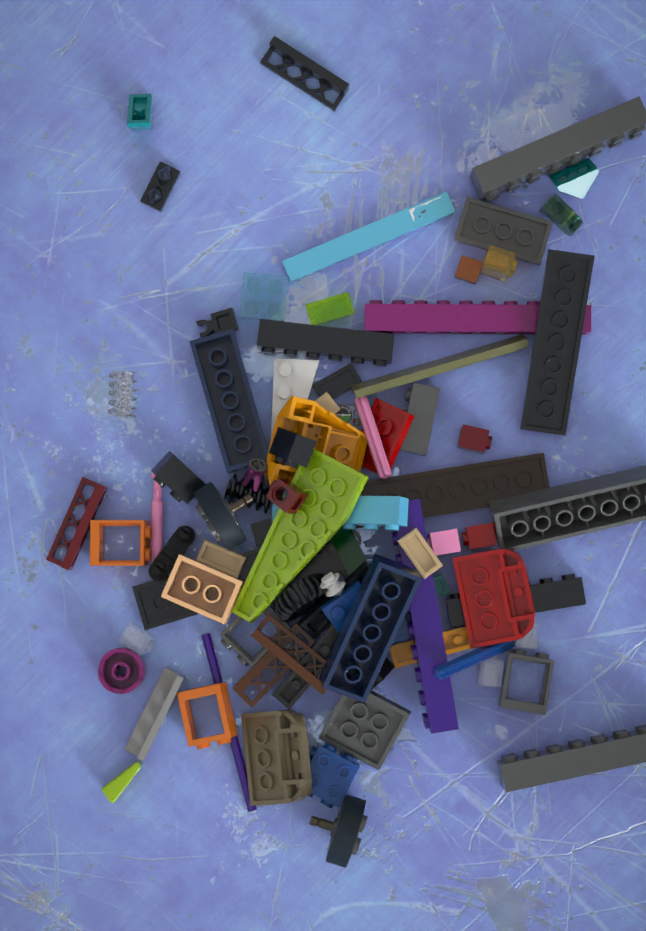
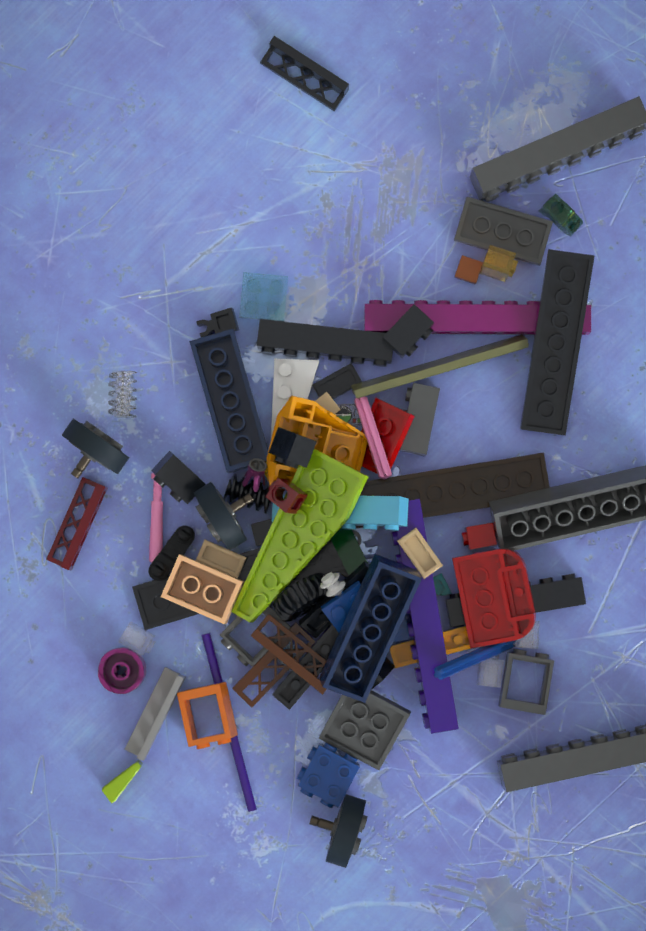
orange window [90,520,152,566] -> none
teal slope [127,94,153,130] -> none
black tile [140,161,181,212] -> none
dark tan plate [241,709,312,806] -> none
medium azure tile [282,191,456,282] -> none
clear neon green plate [305,292,355,325] -> none
bright pink brick [427,529,461,556] -> none
dark red brick [457,424,492,454] -> none
teal slope [549,158,599,199] -> none
none -> black wheel [62,418,130,479]
none -> black brick [382,304,434,358]

